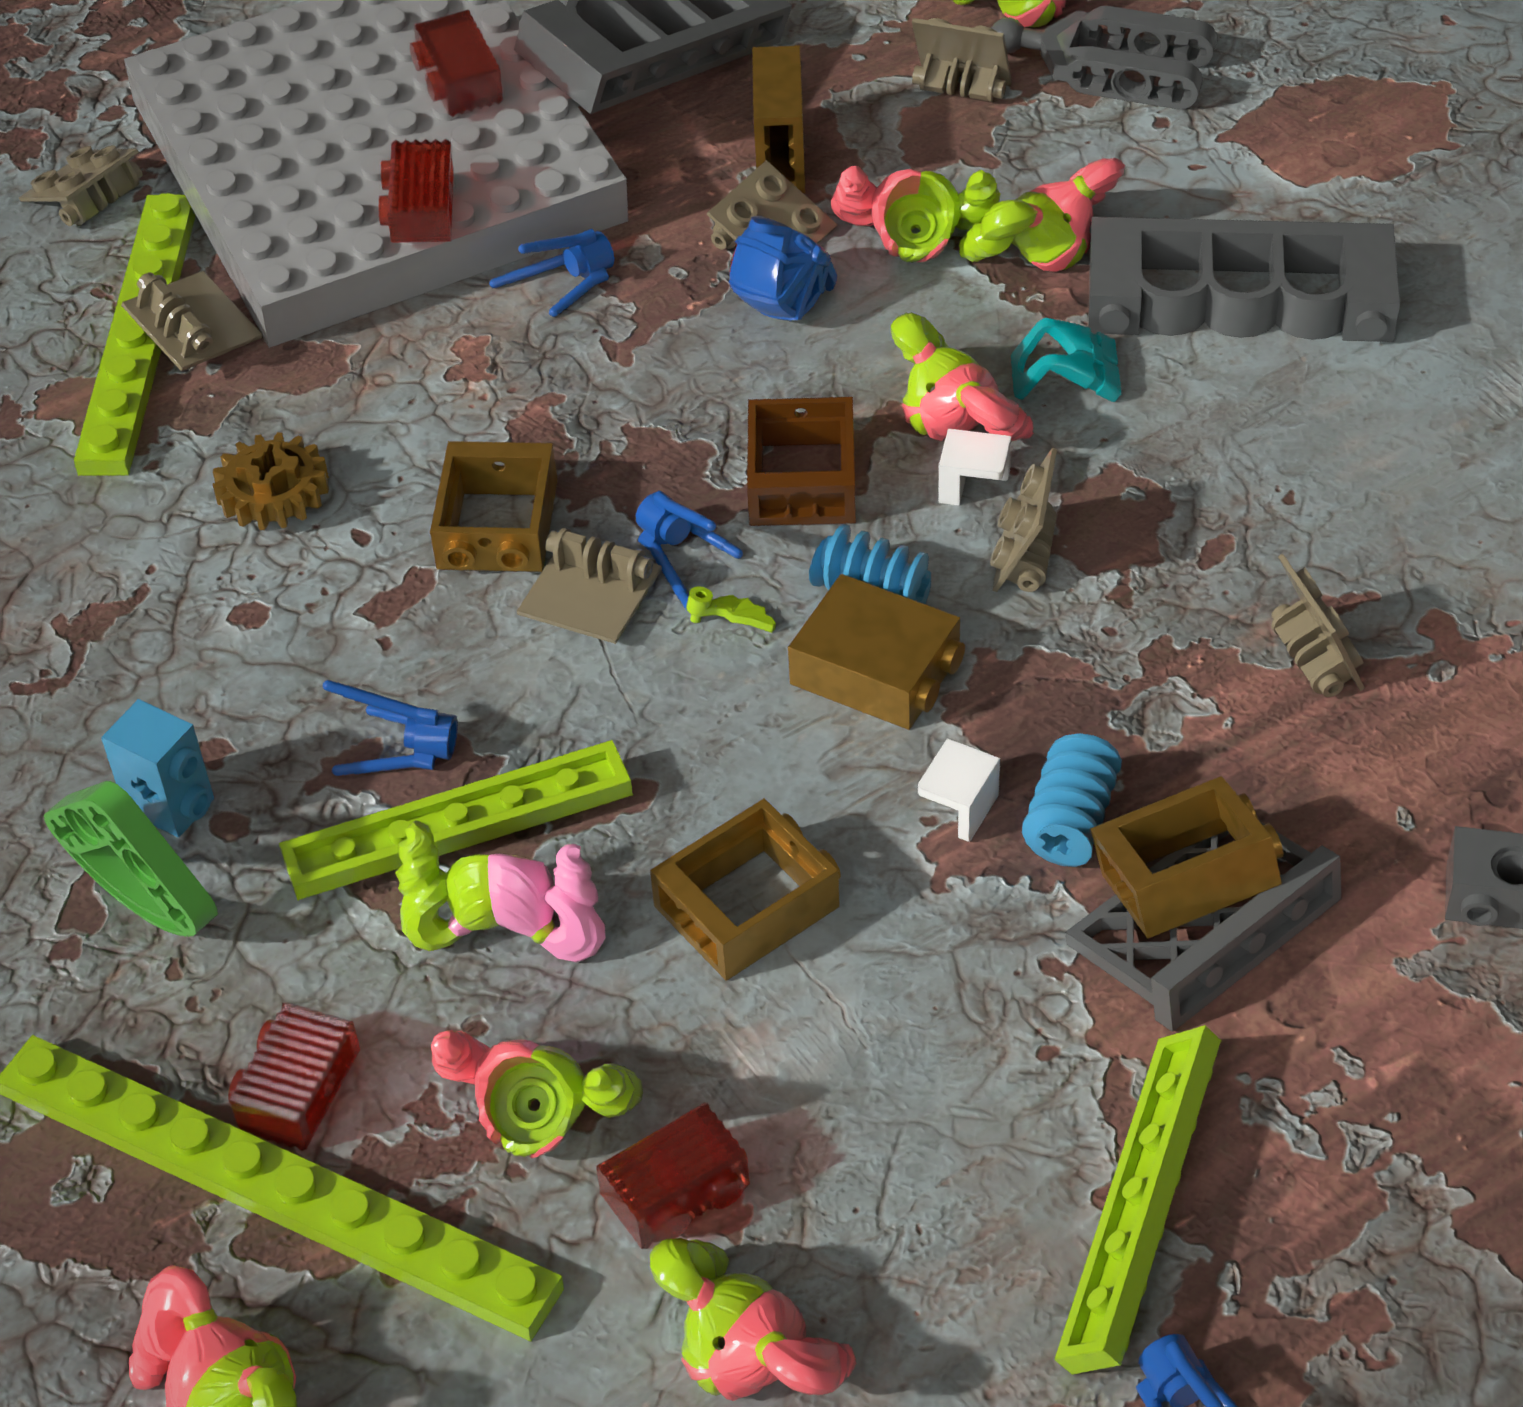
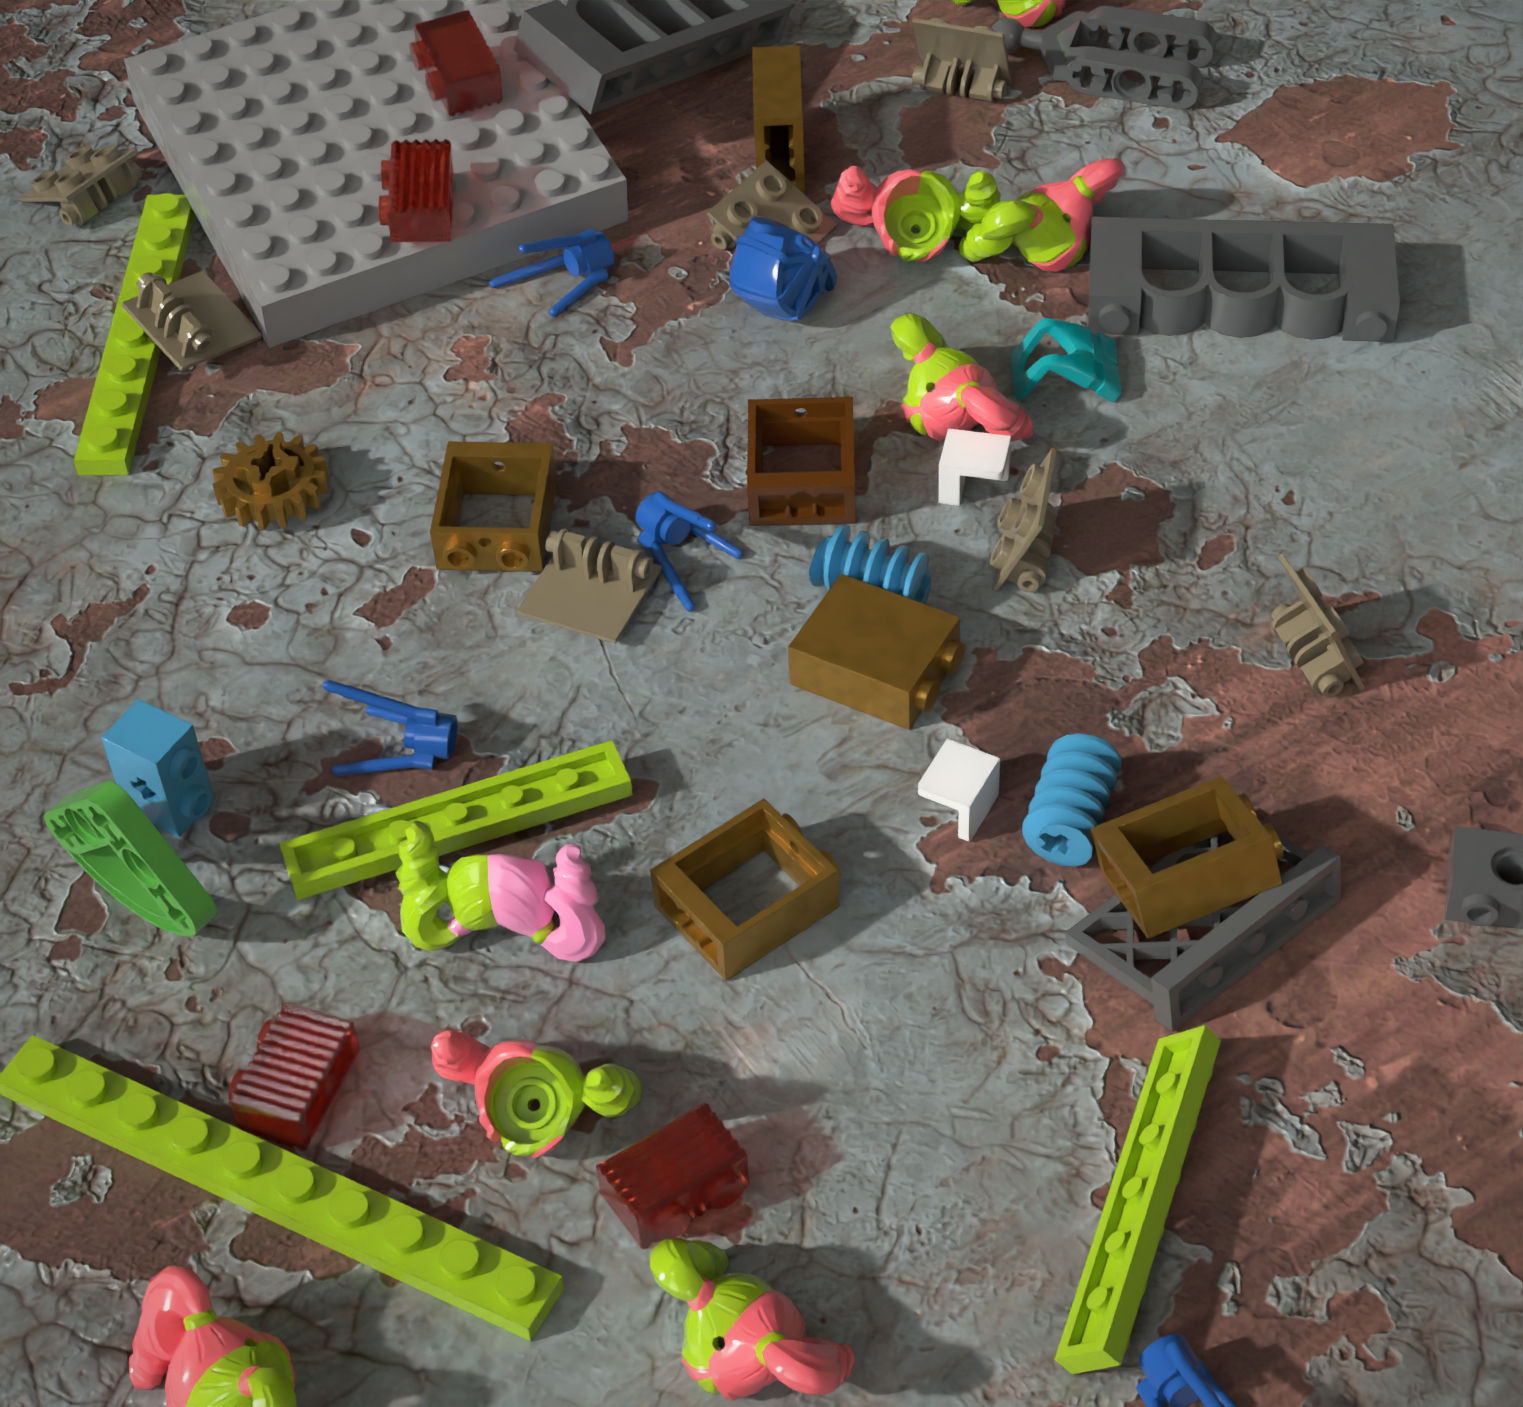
lime piece [686,586,776,633] -> none

